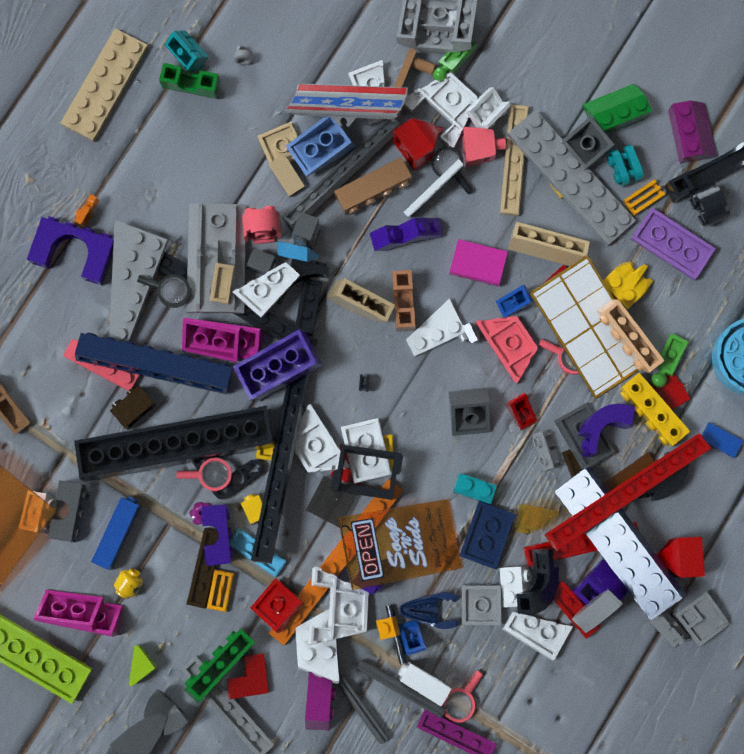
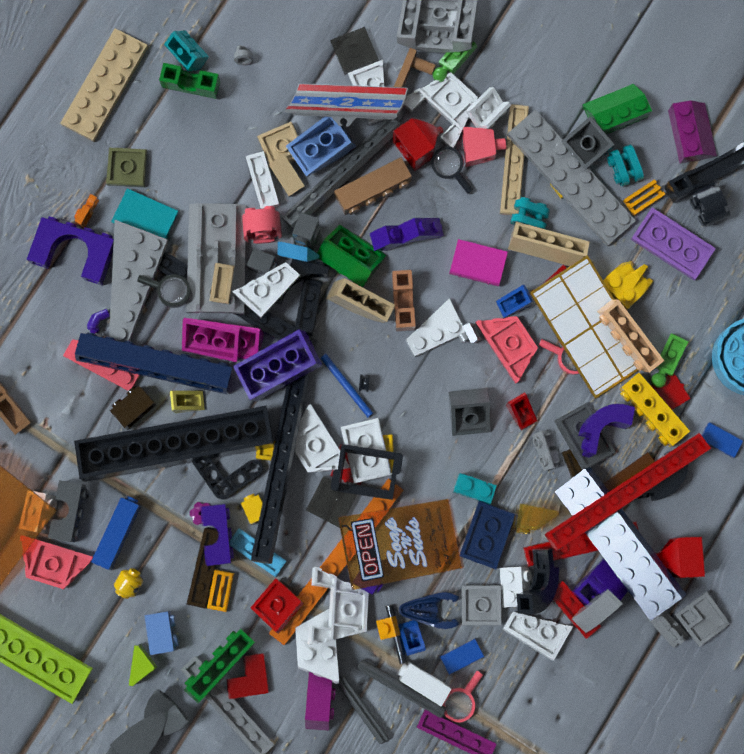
dark pink slope [34,590,123,637] -> none
piece [176,458,232,491] -> none
white tile [404,159,463,217] -> none
none -> coral wing [21,535,93,589]
none -> dark purple arm [87,308,110,334]
none -> olive tile [106,147,147,188]
none -> teal tile [111,188,179,239]
none -> medium blue brick [144,611,179,655]
none -> light yellow slope [170,391,205,414]
none -> white plate [246,151,279,209]
none -> green slope [317,224,386,287]
none -> blue bar [320,354,373,418]
none -> clear smoke tile [330,27,379,75]
none -> blue tile [440,639,484,675]
none -> teal brick [510,197,550,230]

